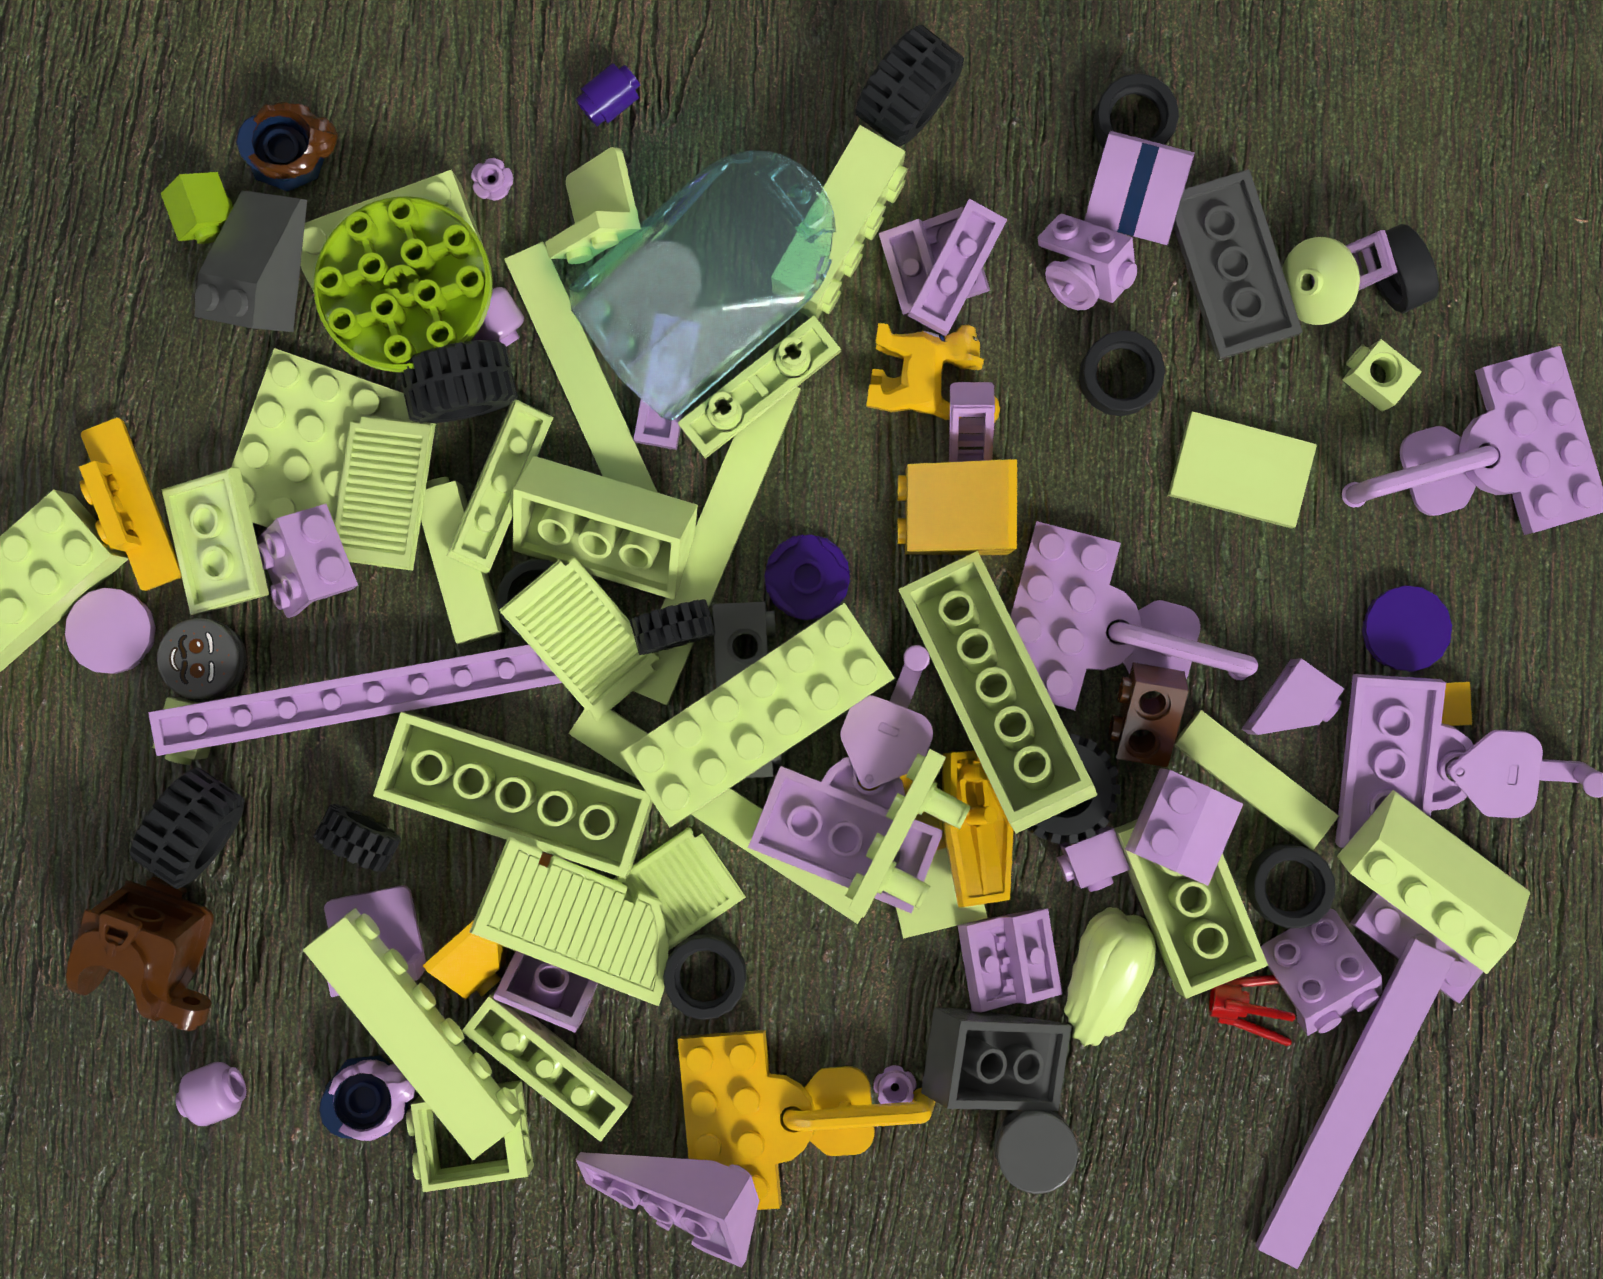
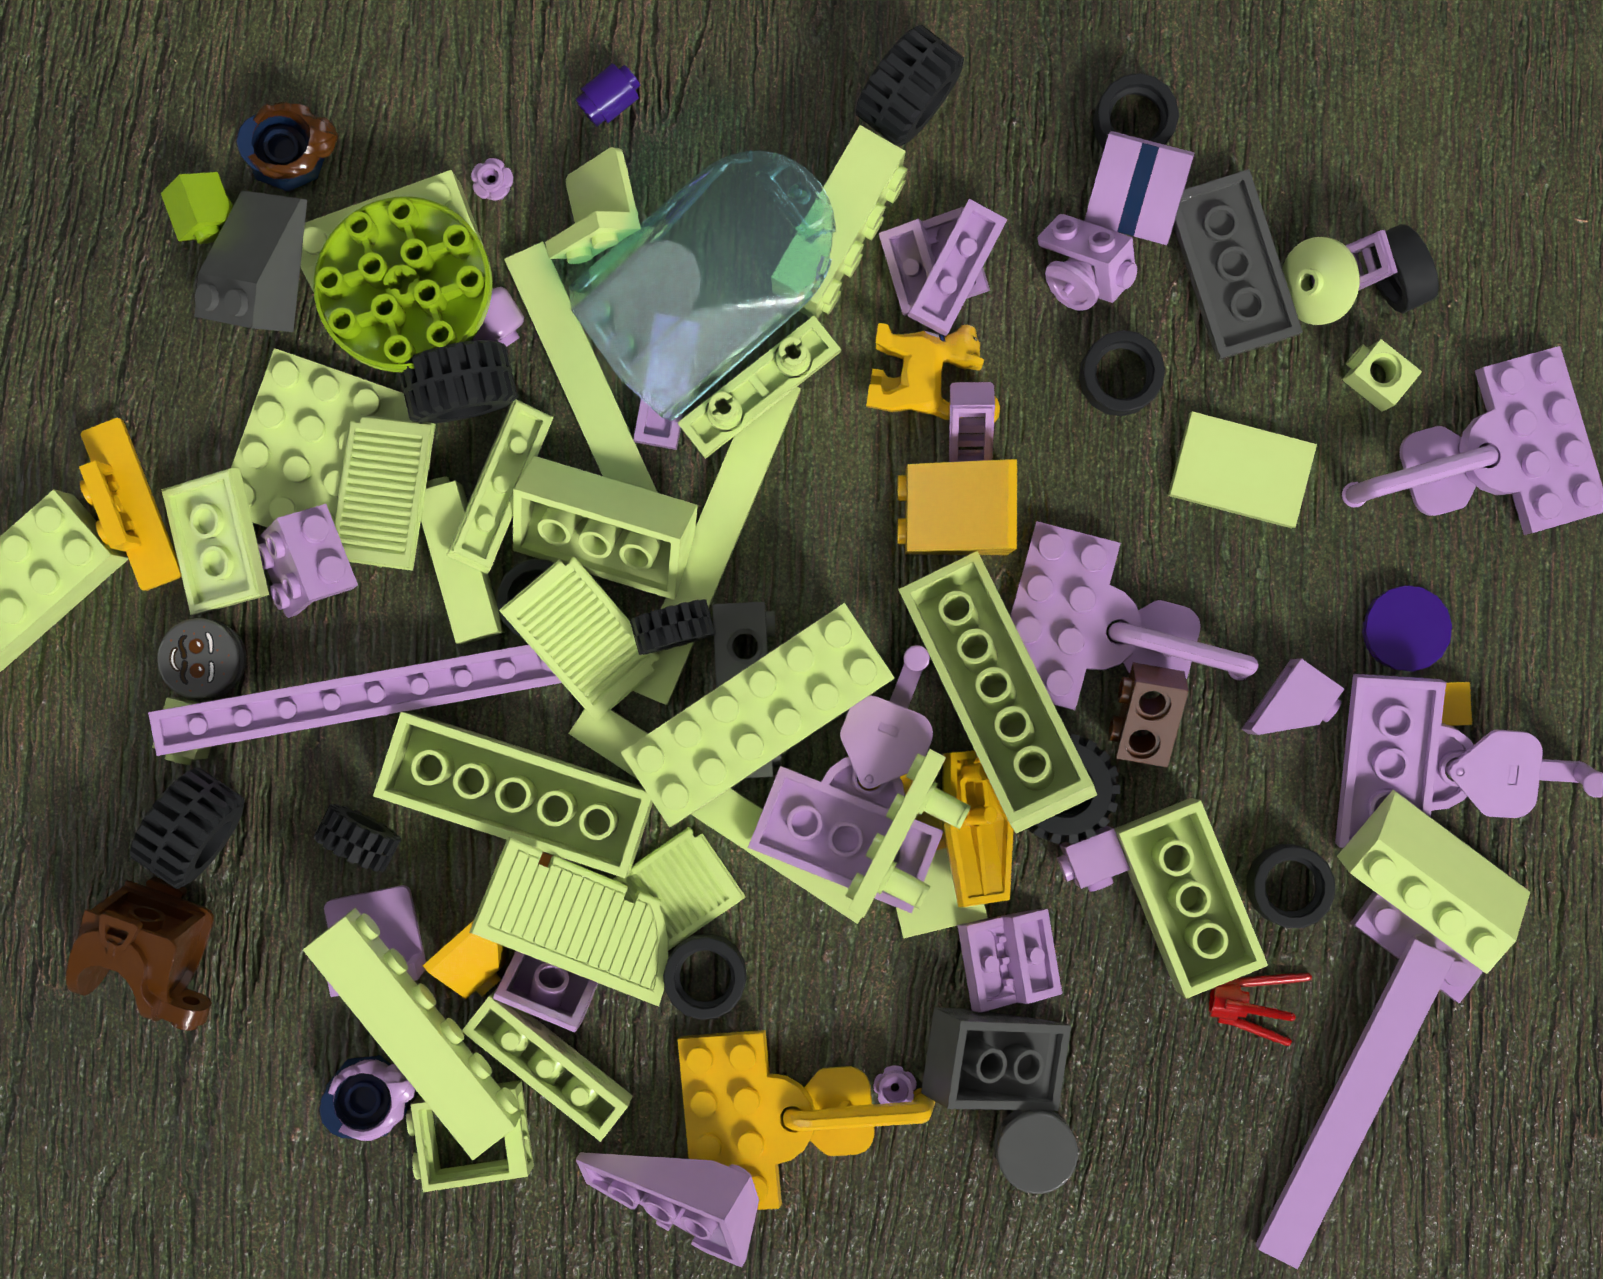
lavender tile [65,588,156,674] -> none
lavender head [175,1062,246,1126] -> none
dark purple tile [765,535,850,620] -> none
yellowish green hair [1064,907,1156,1047] -> none
lavender slope [1125,768,1243,886] -> none
yellowish green tile [1174,710,1339,850] -> none
lavender bracket [1261,908,1382,1036] -> none

